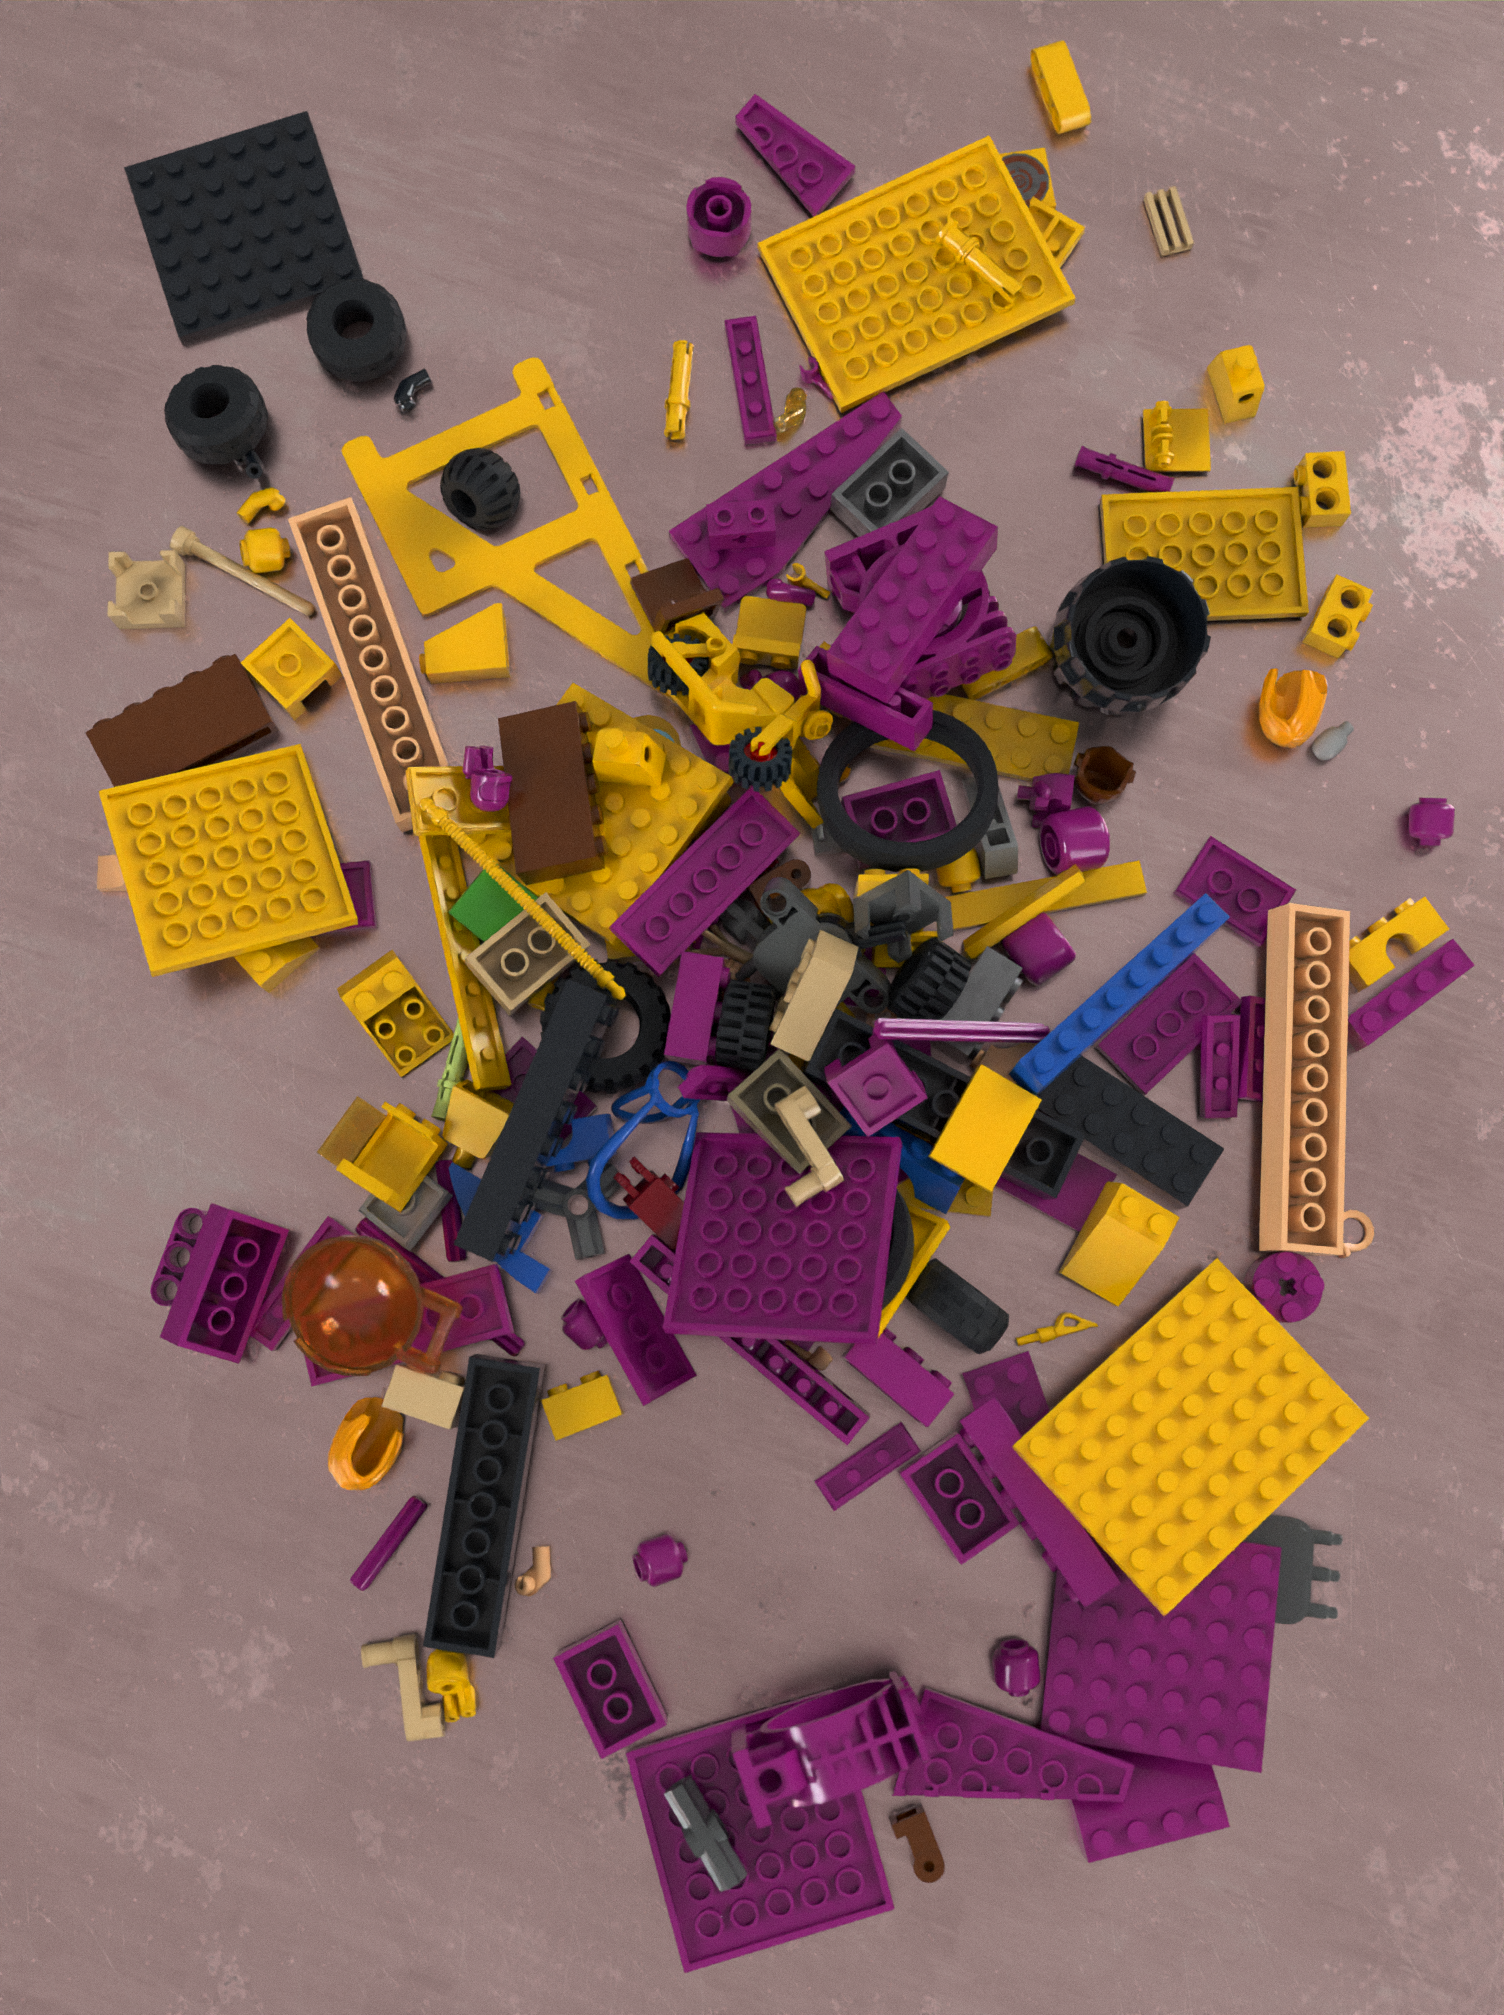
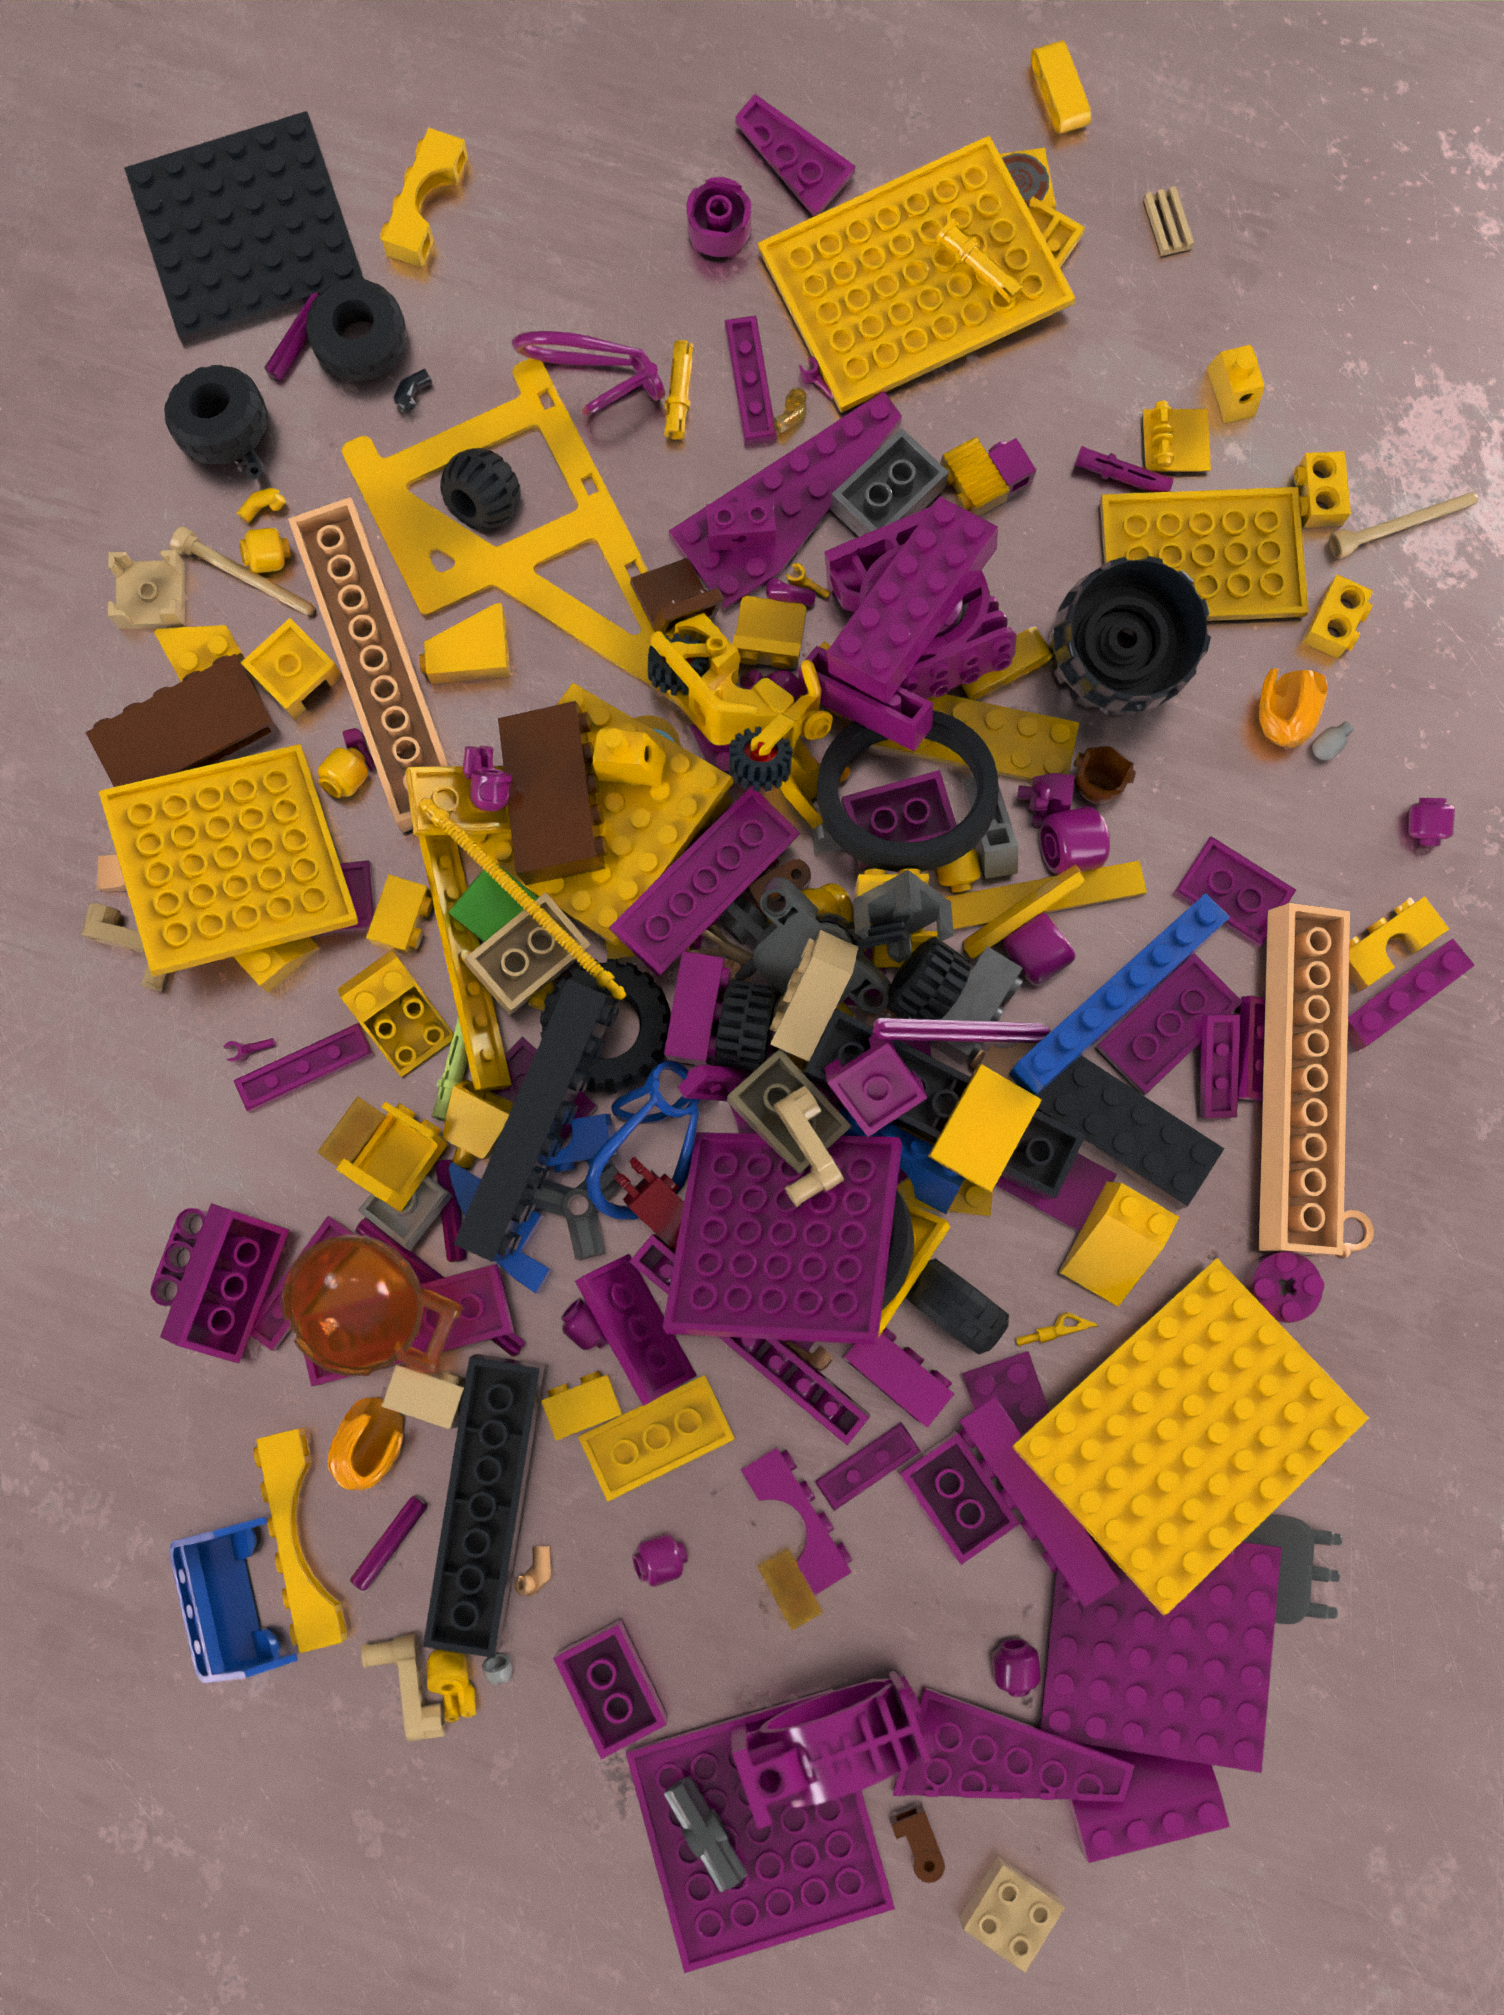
none -> tan beam [81,903,166,992]
none -> yellow wing [153,625,244,682]
none -> blue windscreen [170,1517,298,1683]
none -> magenta hand [223,1038,275,1063]
none -> magenta tile [233,1022,374,1112]
none -> yellow arch [253,1428,348,1653]
none -> magenta axle [264,293,319,380]
none -> yellow head [317,747,368,798]
none -> magenta hand [342,728,376,772]
none -> yellow brick [366,874,433,956]
none -> yellow arch [380,127,468,268]
none -> light grey hinge [482,1654,512,1687]
none -> magenta animal [512,331,665,416]
none -> yellow plate [578,1375,735,1502]
none -> magenta arch [741,1446,853,1595]
none -> clear yellow plate [757,1548,823,1631]
none -> yellow brick [940,437,1010,516]
none -> tan brick [959,1855,1065,1973]
none -> magenta brick [988,438,1036,496]
none -> tan piece [1329,492,1478,559]

